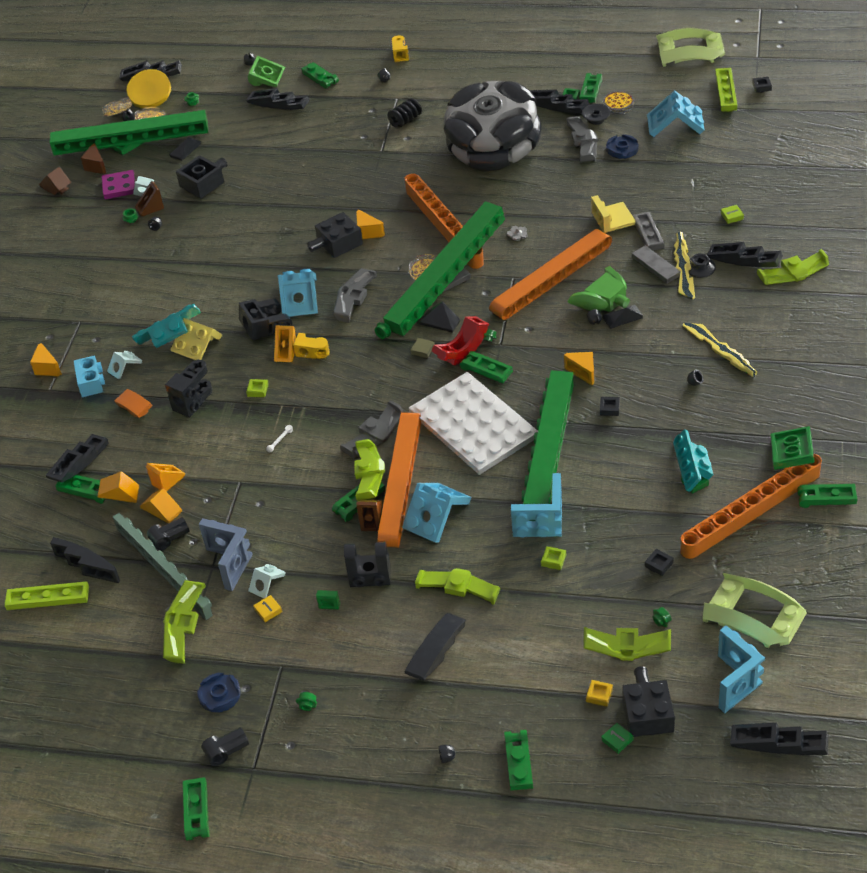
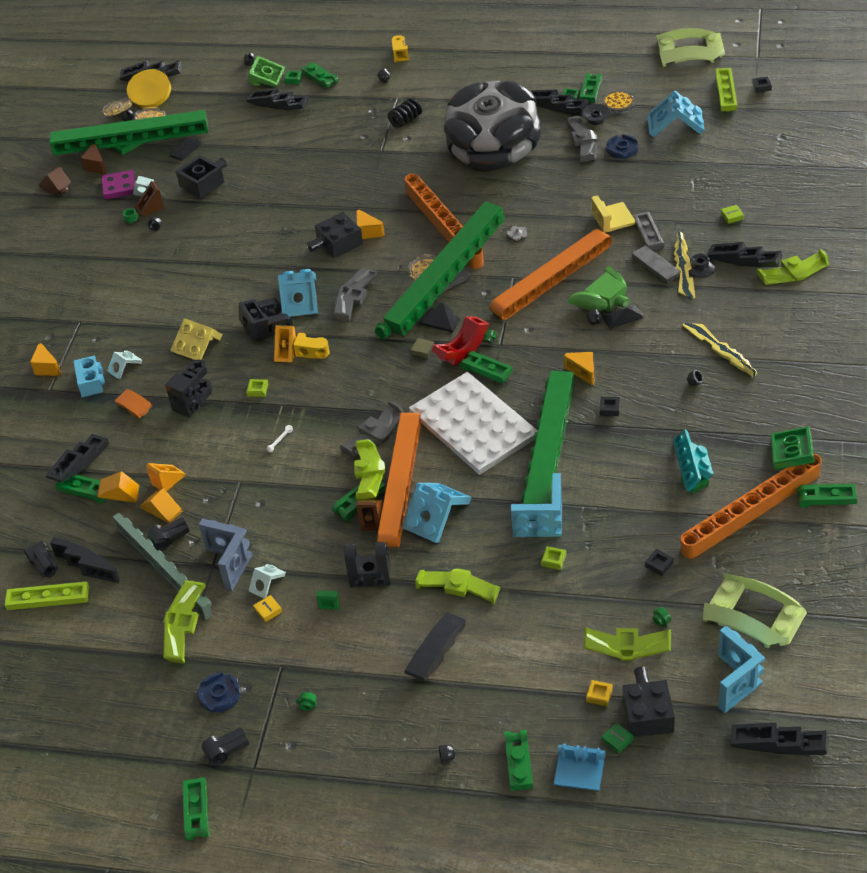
teal bracket [132,304,201,348] -> none
green plate [184,92,199,106] -> none
none -> black piece [24,540,58,578]
none -> green tile [284,71,302,84]
none -> dark azure hinge [554,744,605,791]

